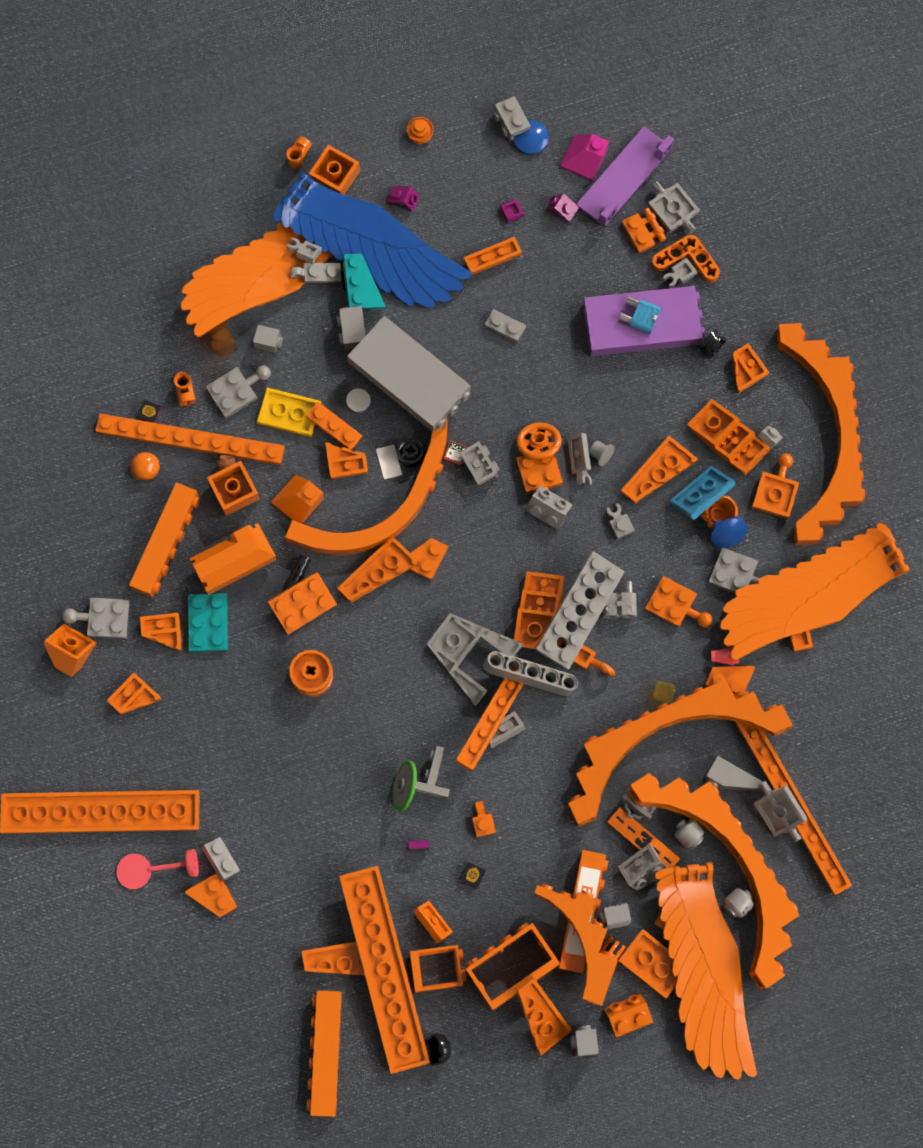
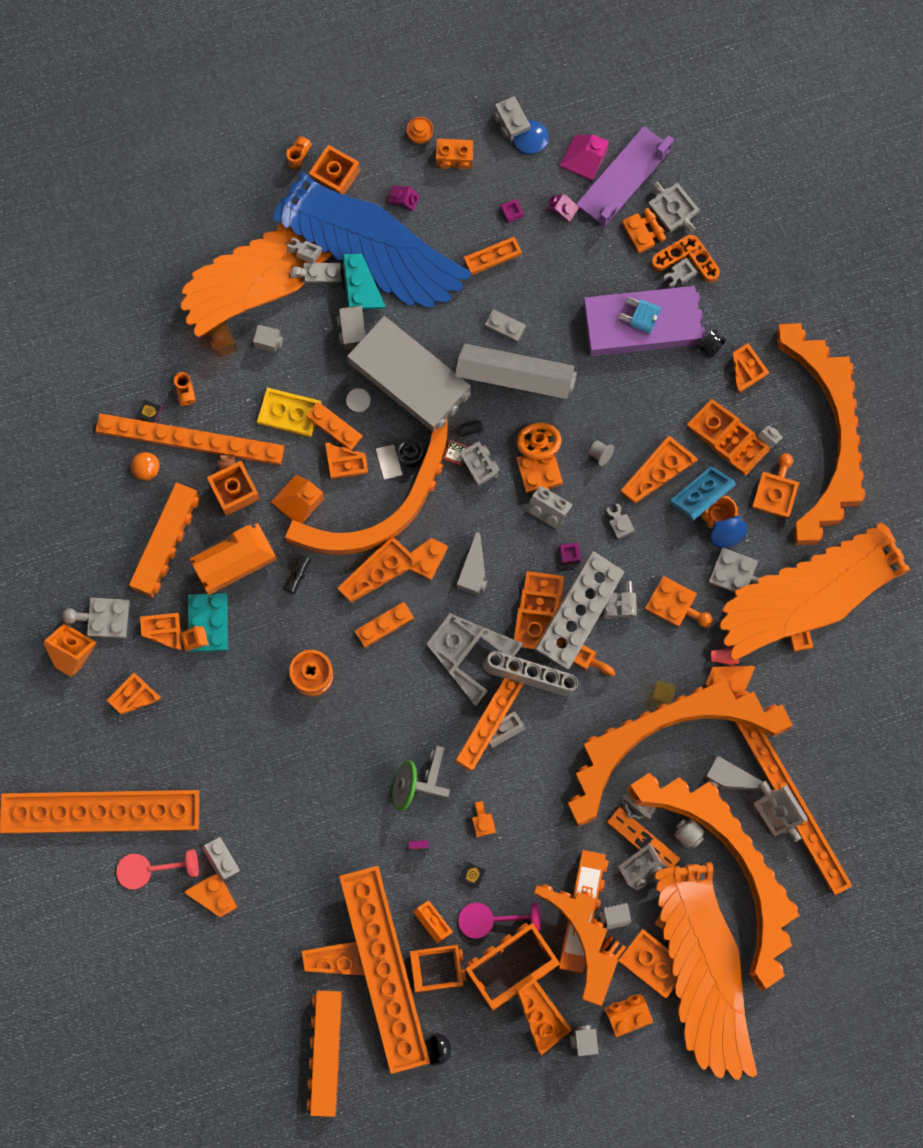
light grey plate [206,365,271,419] -> none
orange plate [267,571,337,635] -> none
light grey plate [567,433,592,487] -> none
light grey head [724,888,754,918] -> none
none -> orange slope [181,626,208,651]
none -> orange plate [355,602,414,648]
none -> orange brick [436,139,474,170]
none -> light grey brick [455,344,577,399]
none -> light grey slope [457,532,487,596]
none -> dark pink piece [458,902,541,939]
none -> black pin [459,419,484,438]
none -> magenta tile [559,542,581,565]

